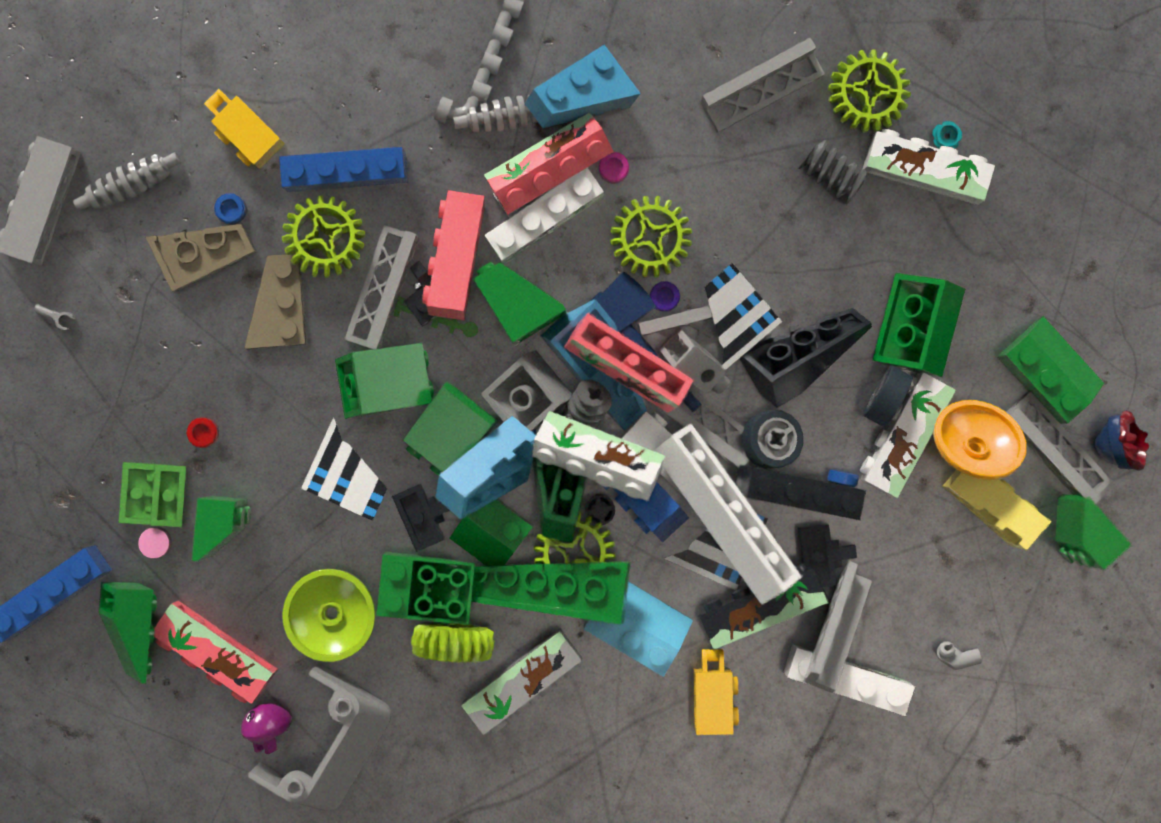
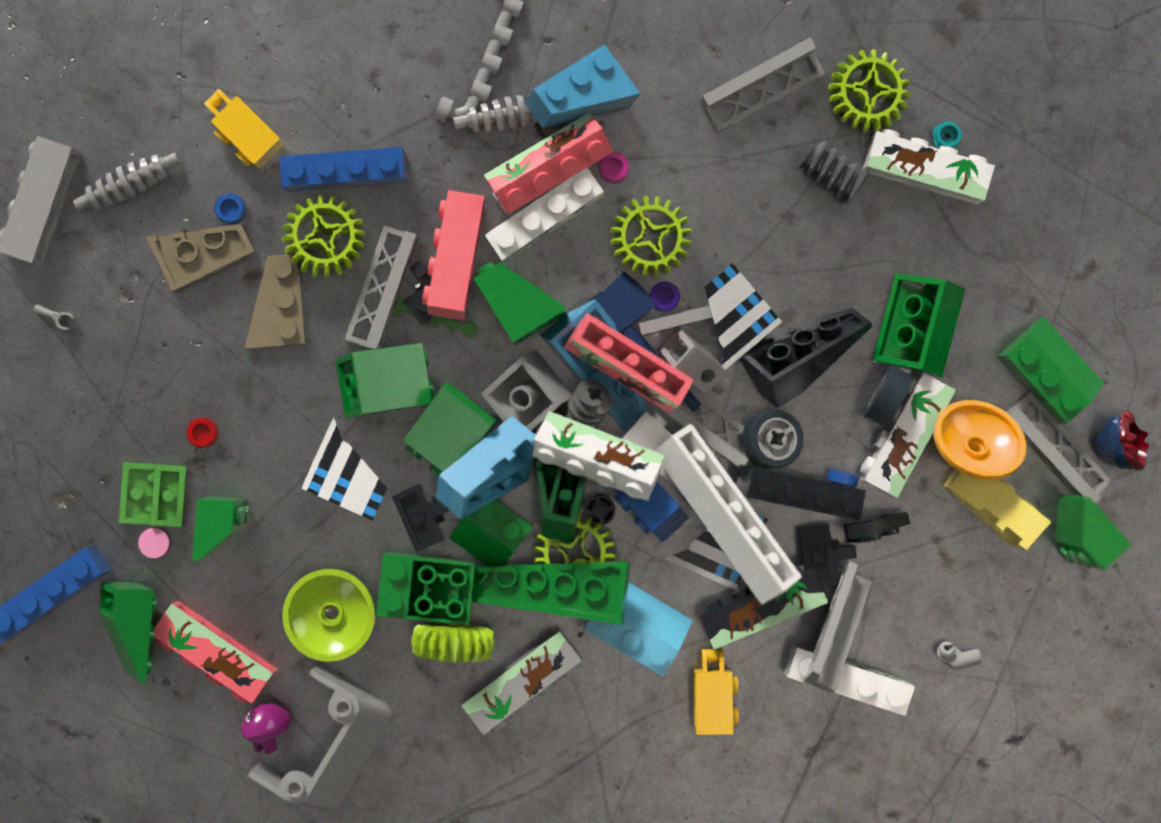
none -> black hinge [844,512,910,543]

